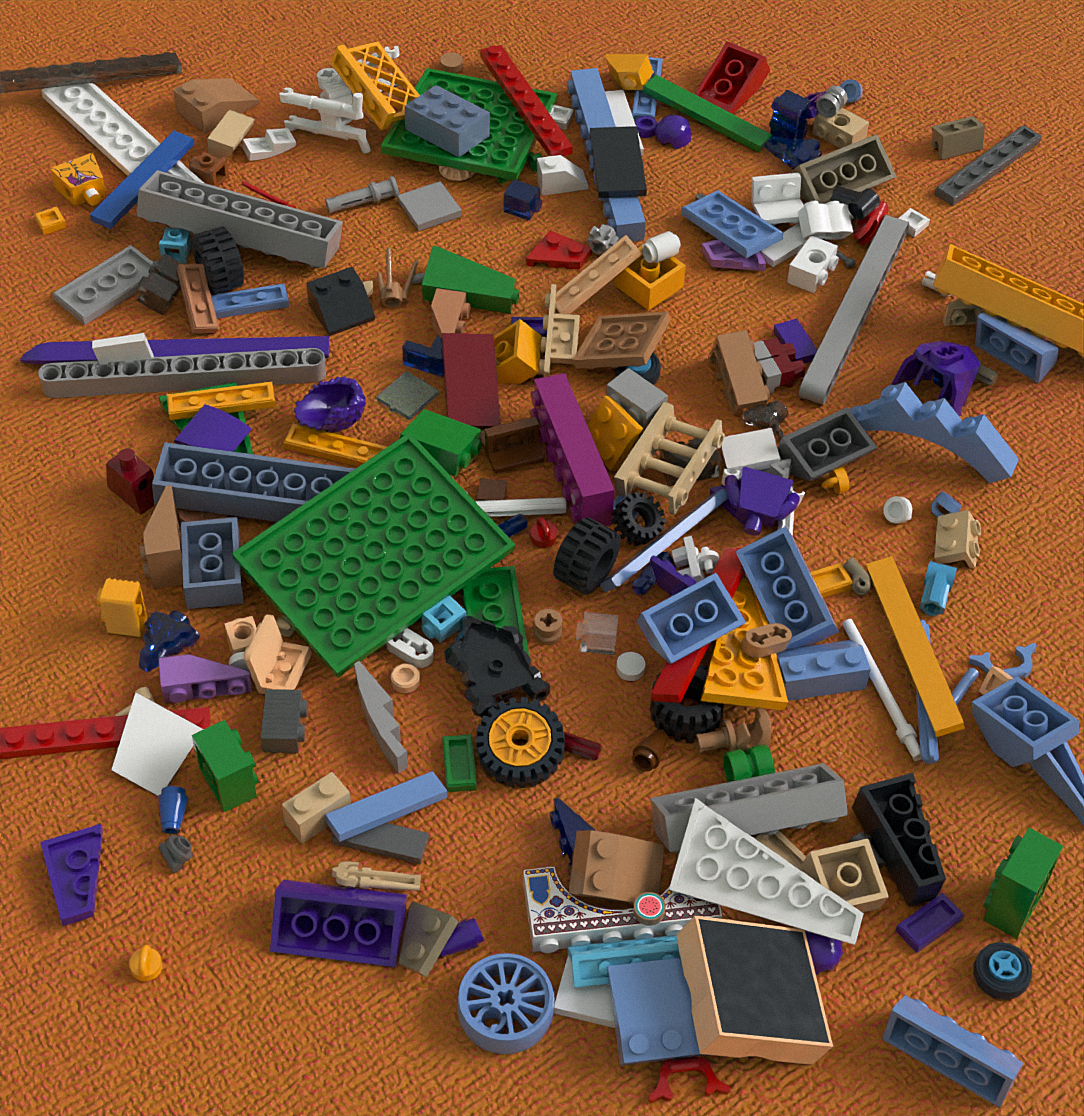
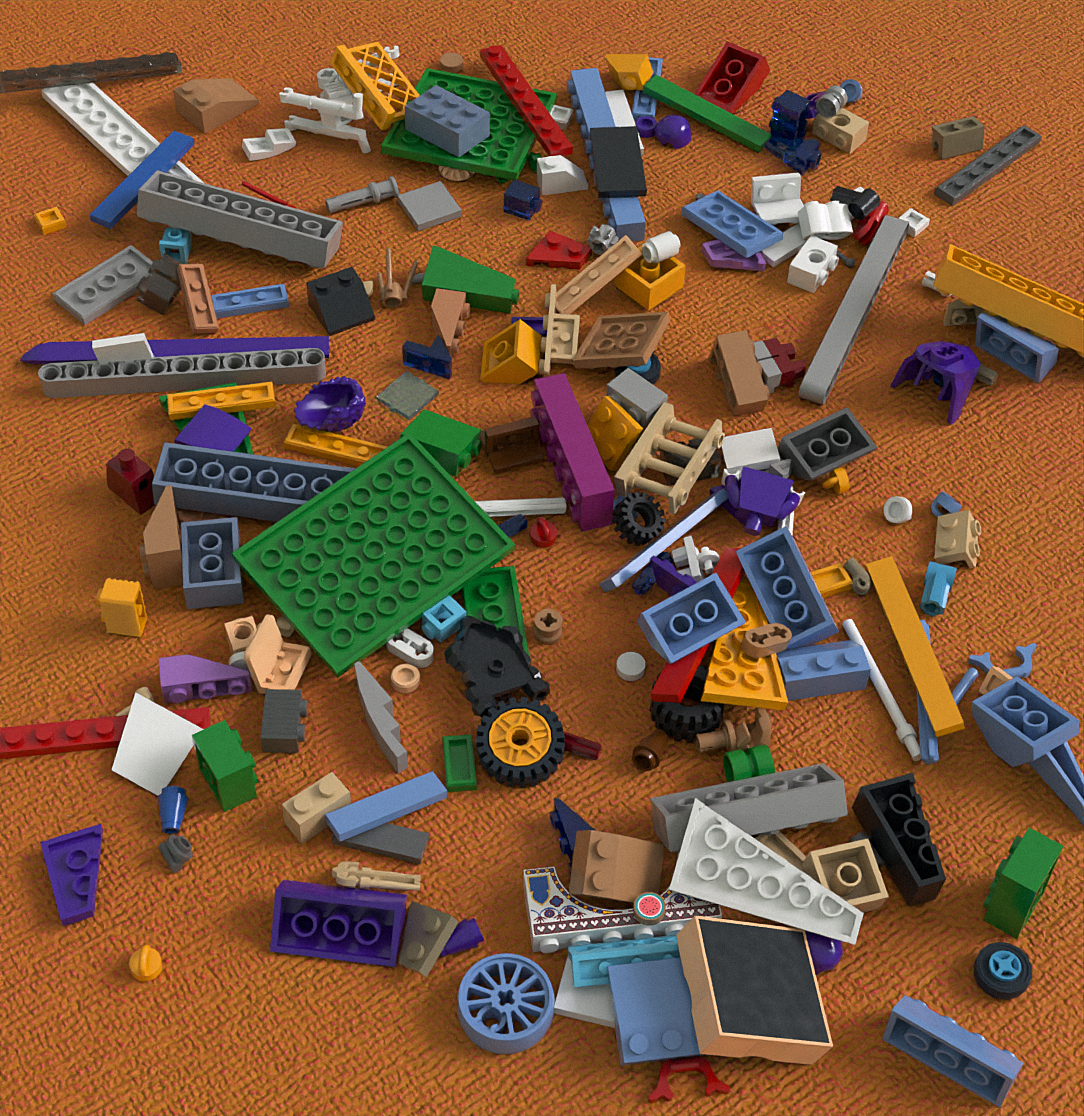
light orange torso [50,153,106,206] -> none
clear blue rock [139,610,200,672] -> none
dark orange brick [190,152,229,187] -> none
black tyre [192,226,244,295] -> none
tan brick [207,110,254,159] -> none
dark red tile [441,333,501,430] -> none
reddish brown tile [477,478,507,501] -> none
black tyre [553,517,620,595] -> none
clear brick [576,612,618,655] -> none
clear smoke animal [742,400,789,441] -> none
dark purple tile [773,319,818,363] -> none
dark tan slope [788,134,897,204] -> none
medium blue arch [850,382,1019,483] -> none
dark purple tile [895,893,964,953] -> none

